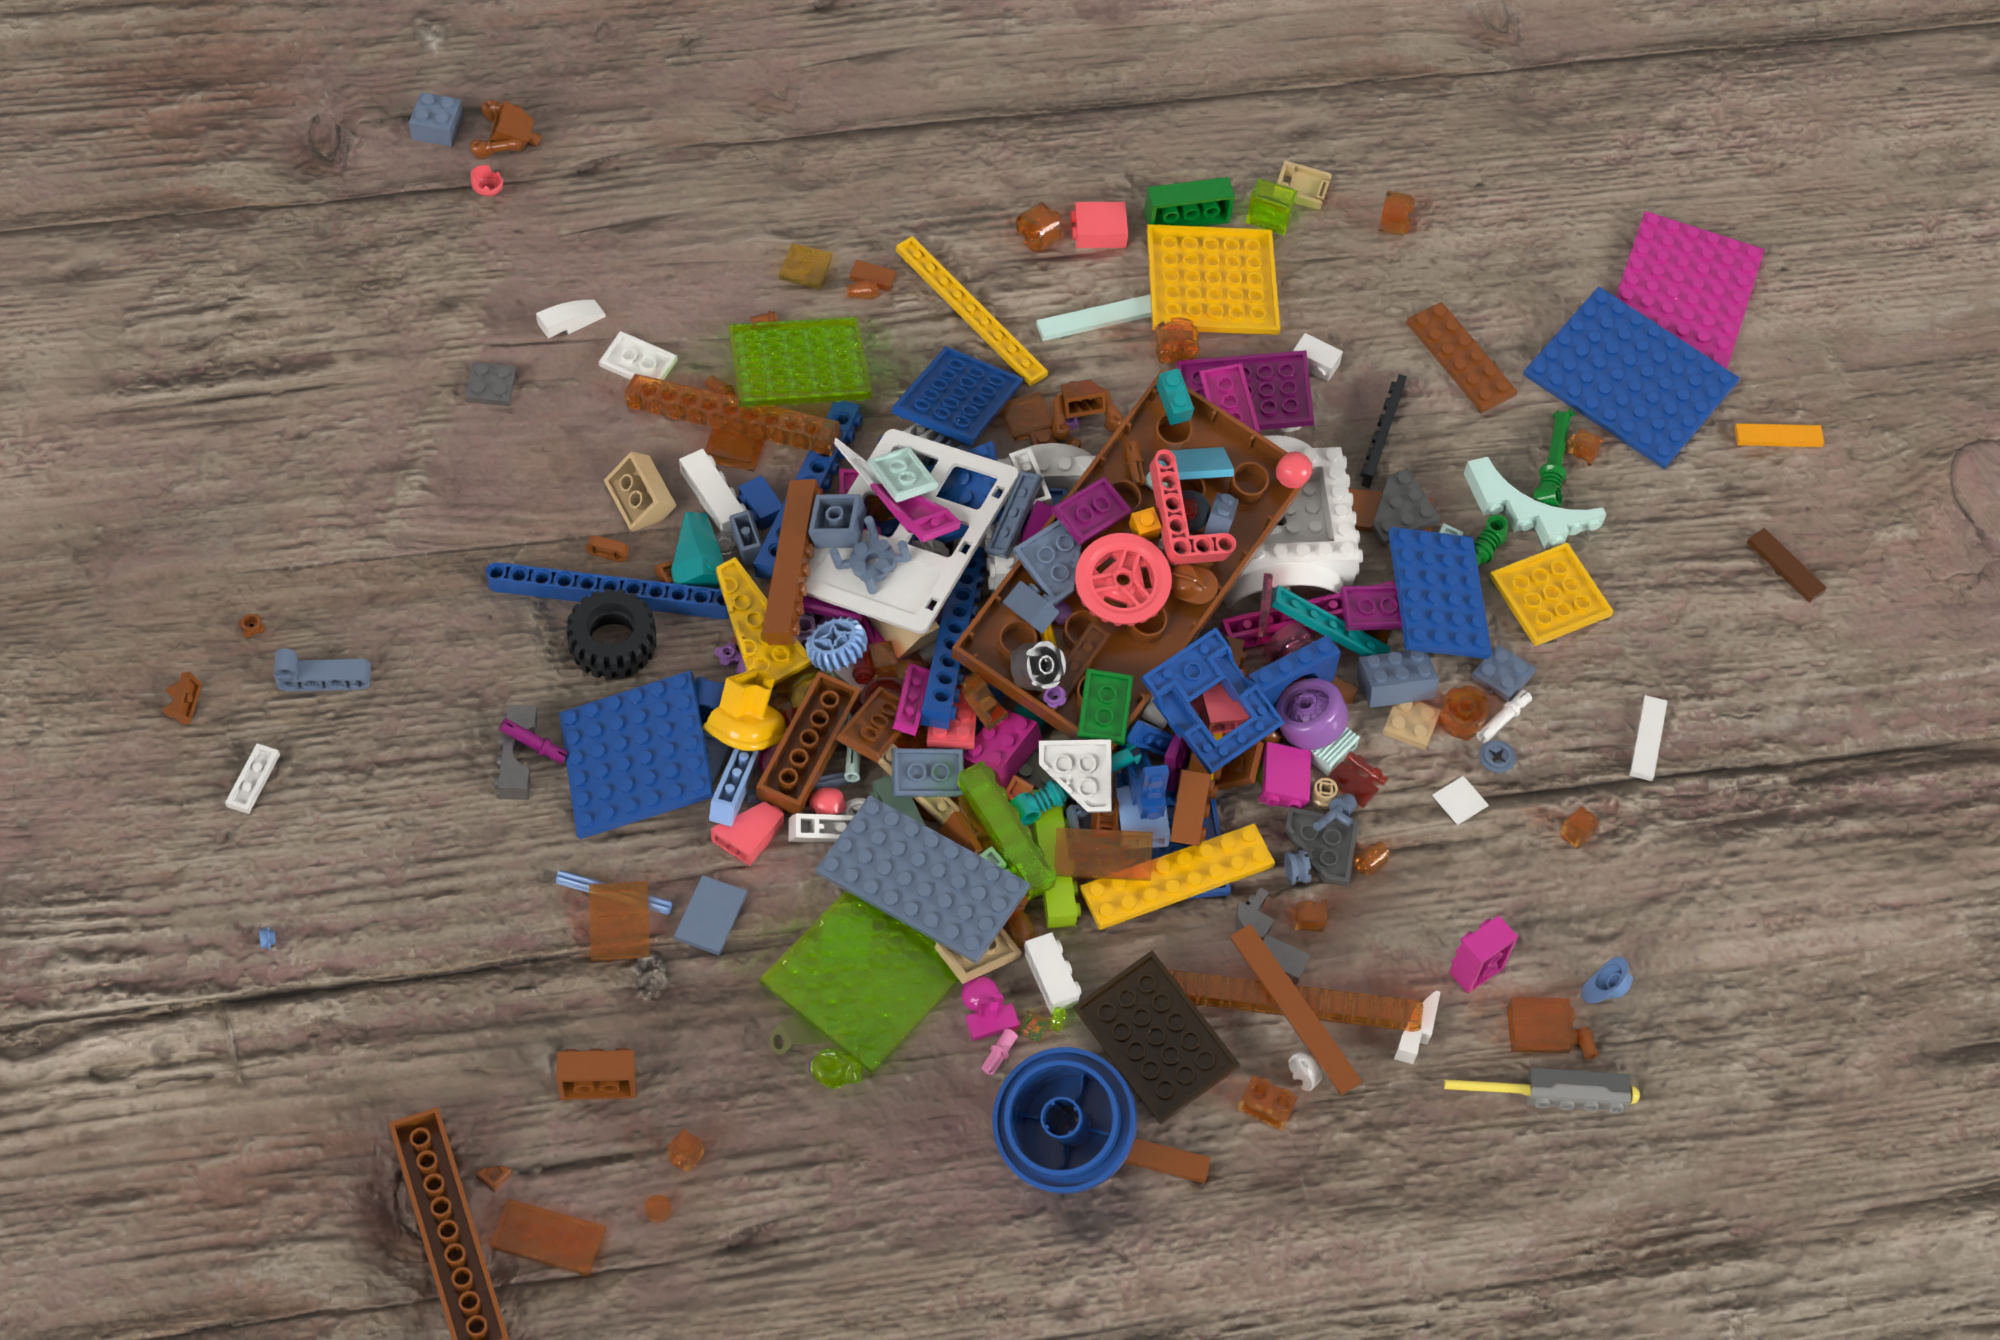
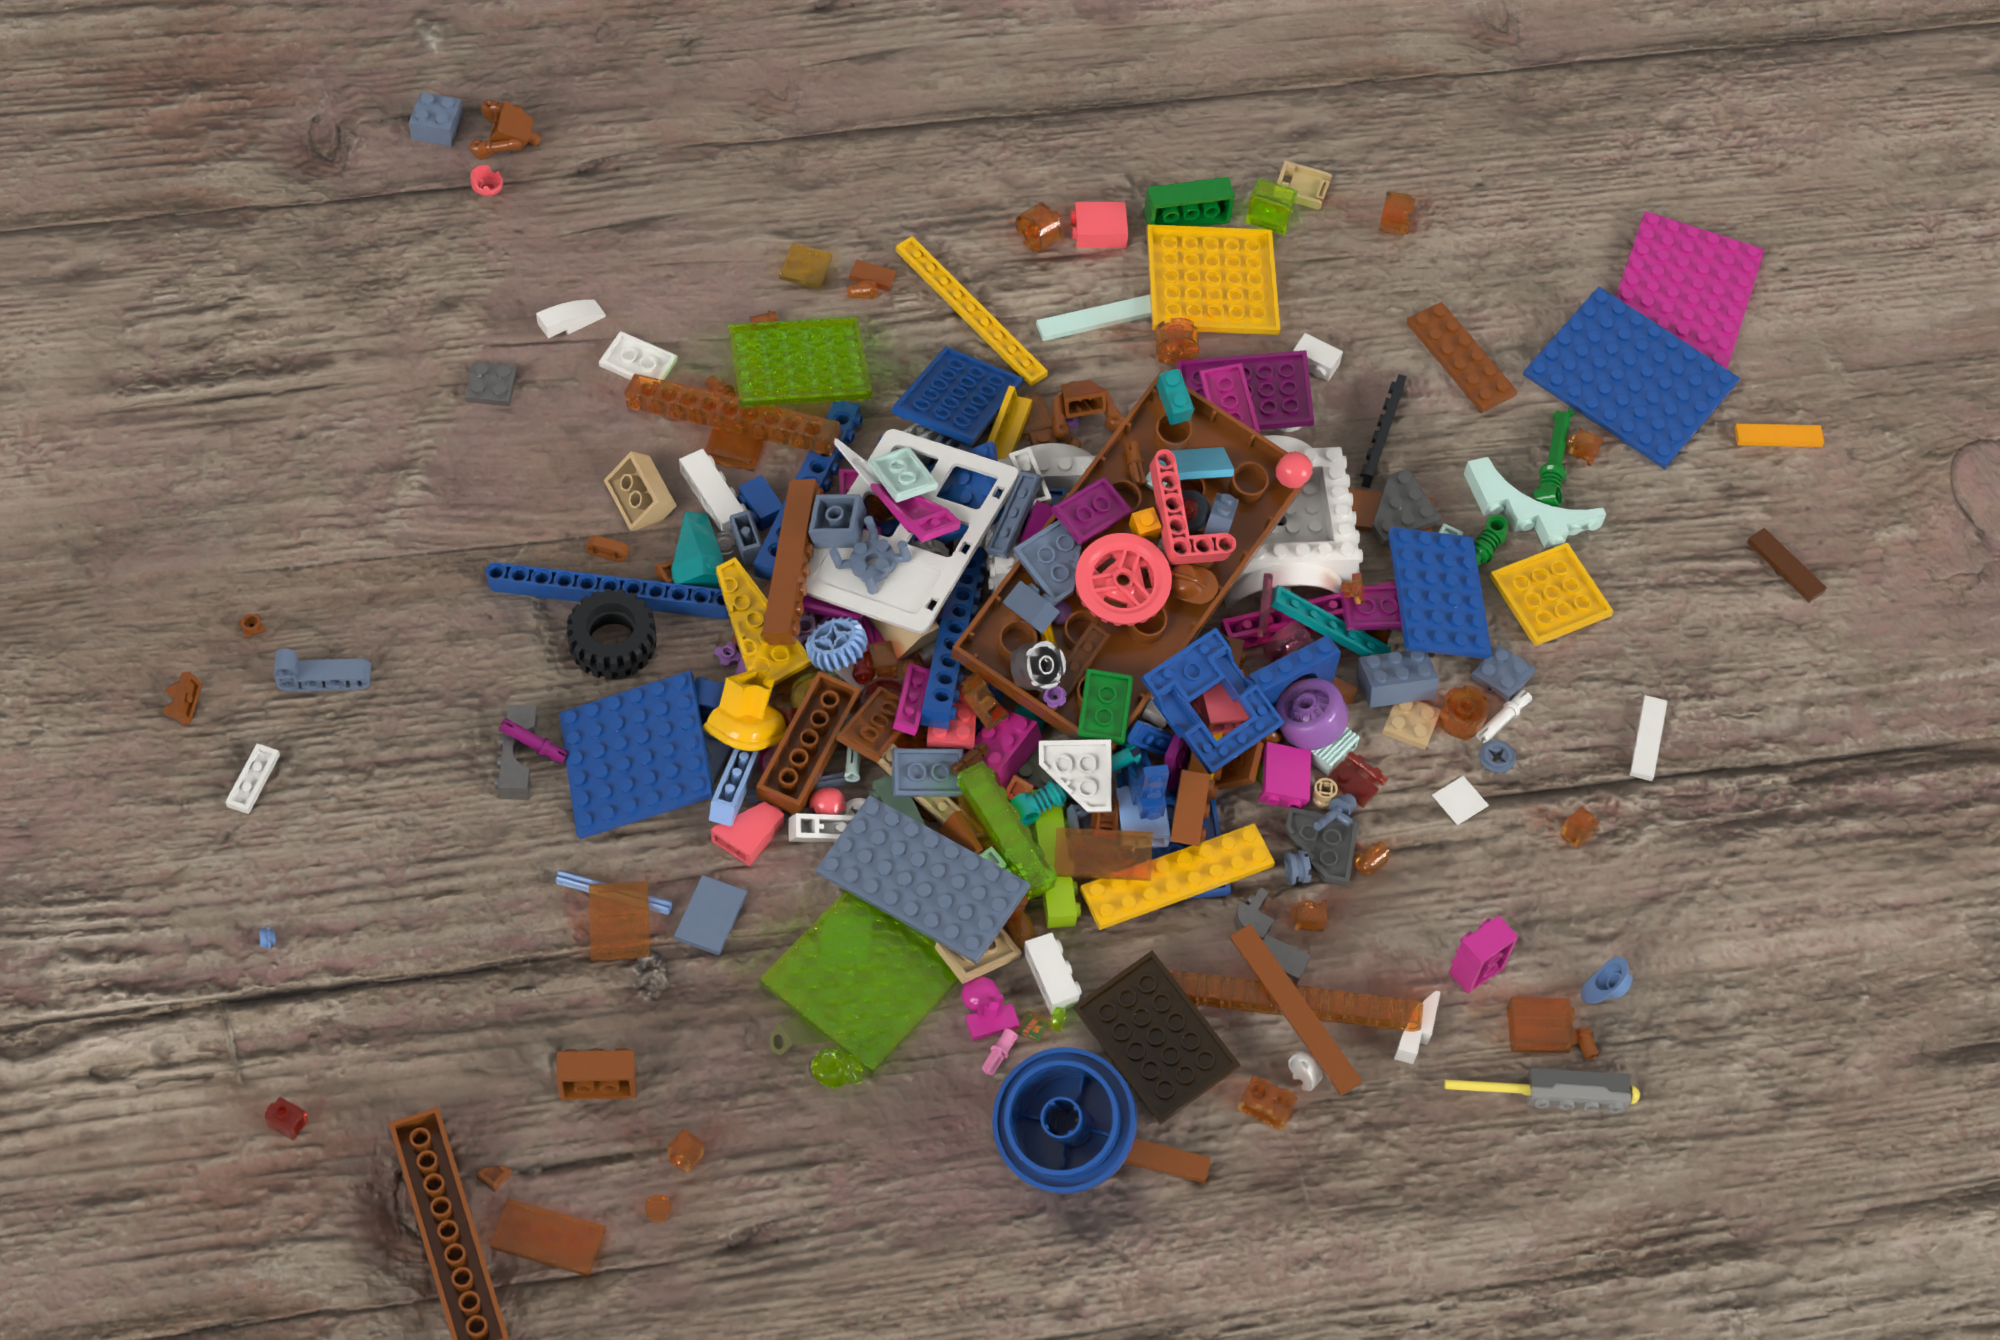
none -> clear red brick [265,1096,309,1141]
none -> reddish brown axle [950,742,990,777]
none -> yellow fence [987,386,1033,459]
none -> clear orange tile [1341,573,1365,604]

